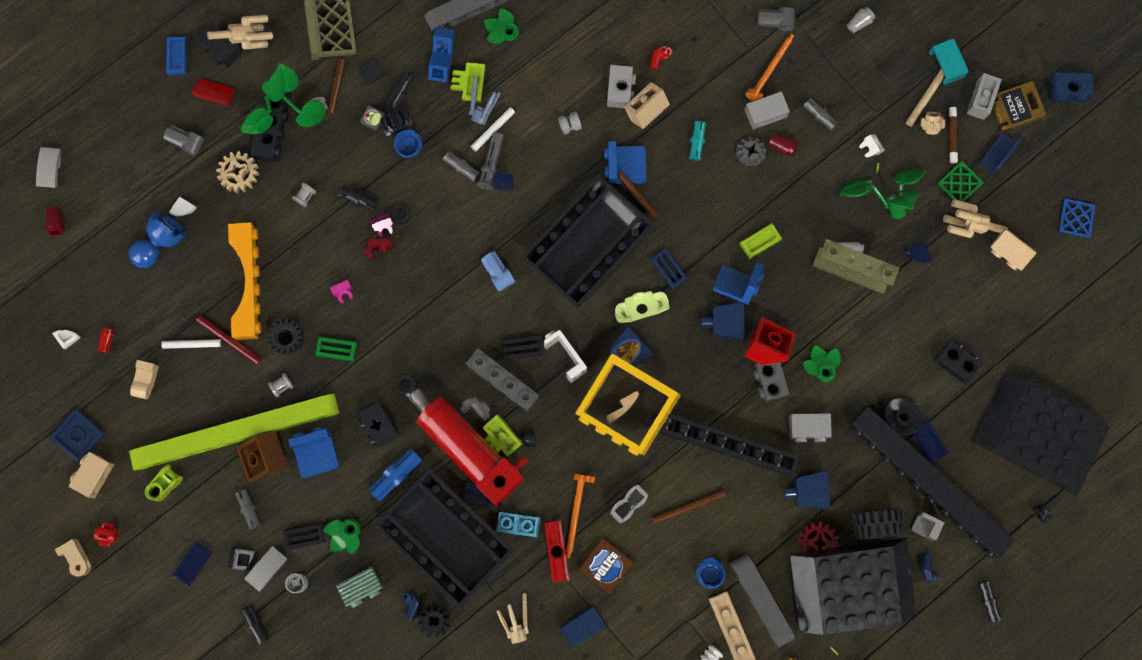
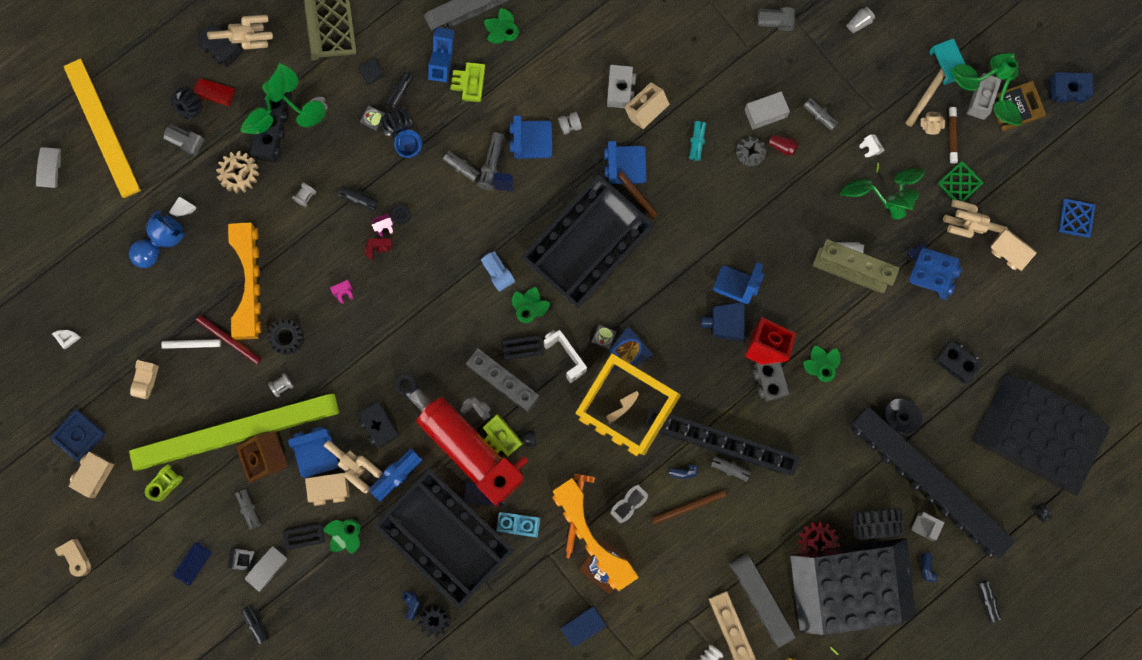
dark red cone [45,206,65,236] -> none
red gear [94,522,119,547] -> none
red pin [97,328,115,353] -> none
blue tile [166,37,187,75] -> none
light grey wheel [285,573,308,593] -> none
green tile [315,337,357,362] -> none
reddish brown bar [327,59,345,114] -> none
sand green brick [336,567,384,608] -> none
sand blue plant [468,77,501,125] -> none
white bar [471,107,515,152] -> none
tan plant [496,593,529,644] -> none
red piece [544,521,569,582] -> none
yellowish green piece [615,291,670,323] -> none
red arm [649,46,672,70] -> none
dark blue tile [650,248,688,290] -> none
blue hair [695,557,726,589] -> none
lime tile [739,223,782,259] -> none
orange piece [746,34,794,101] -> none
dark blue torso [784,471,830,510] -> none
light grey brick [789,414,831,443] -> none
clear blue tile [913,420,949,464] -> none
dark blue panel [979,133,1022,174] -> none
none -> yellow tile [63,59,141,198]
none -> black gear [170,86,204,120]
none -> tan brick [305,473,350,506]
none -> tan plant [324,440,383,494]
none -> blue bracket [510,116,552,159]
none -> green plate [512,287,550,323]
none -> light orange arch [552,478,639,591]
none -> tile [591,324,617,350]
none -> dark blue arm [669,464,698,479]
none -> dark grey pin [711,455,751,482]
none -> blue bracket [909,248,962,300]
none -> green plant [951,53,1022,126]

